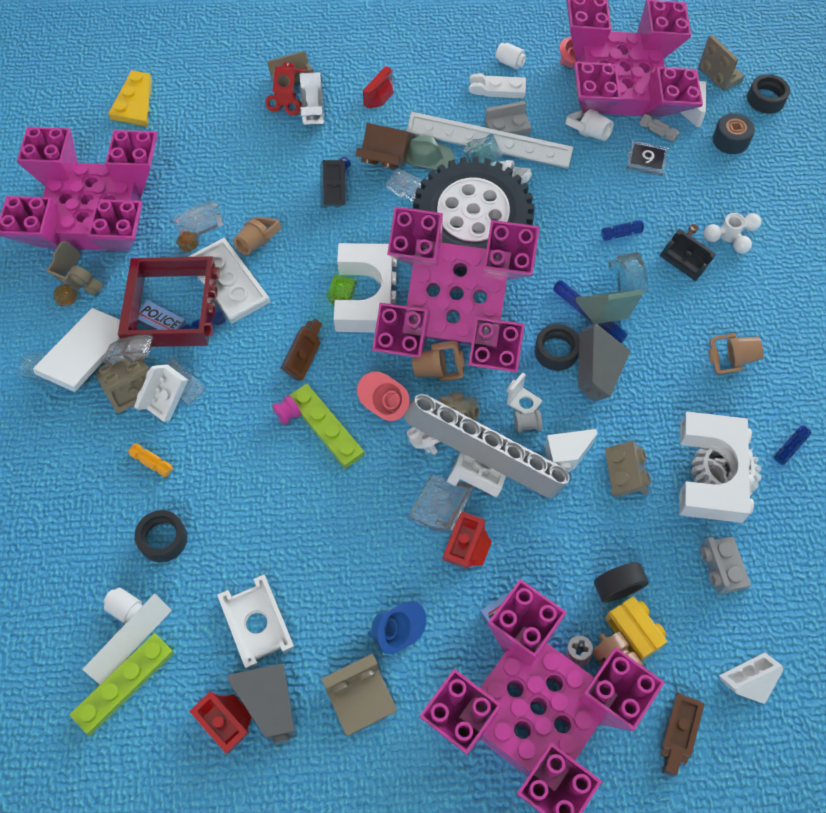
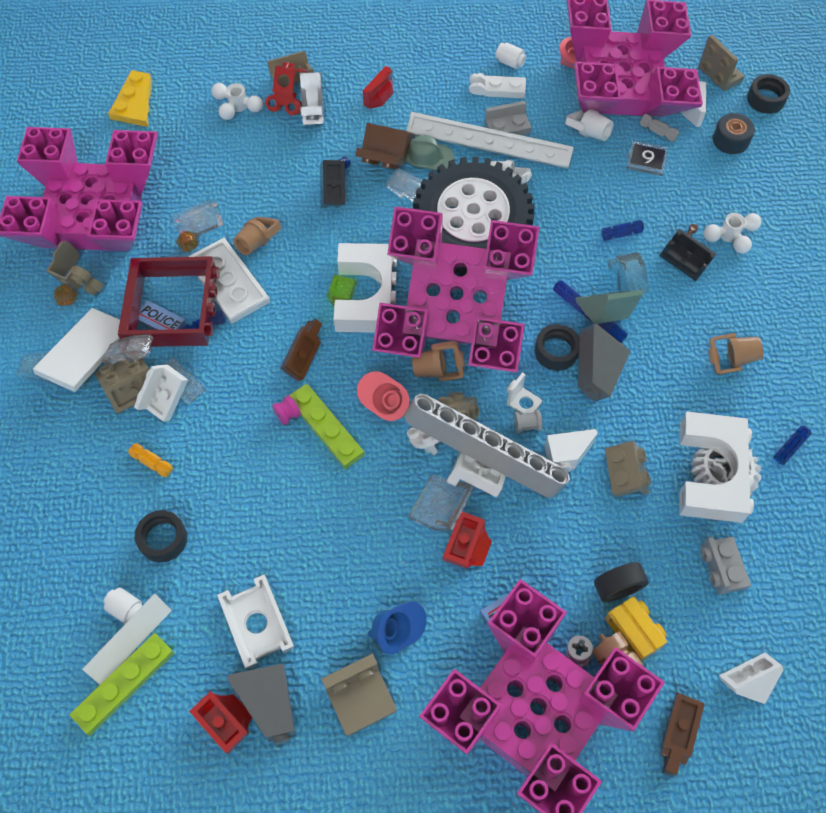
clear light blue brick [464,134,502,163] -> none
none -> white piece [211,83,263,120]

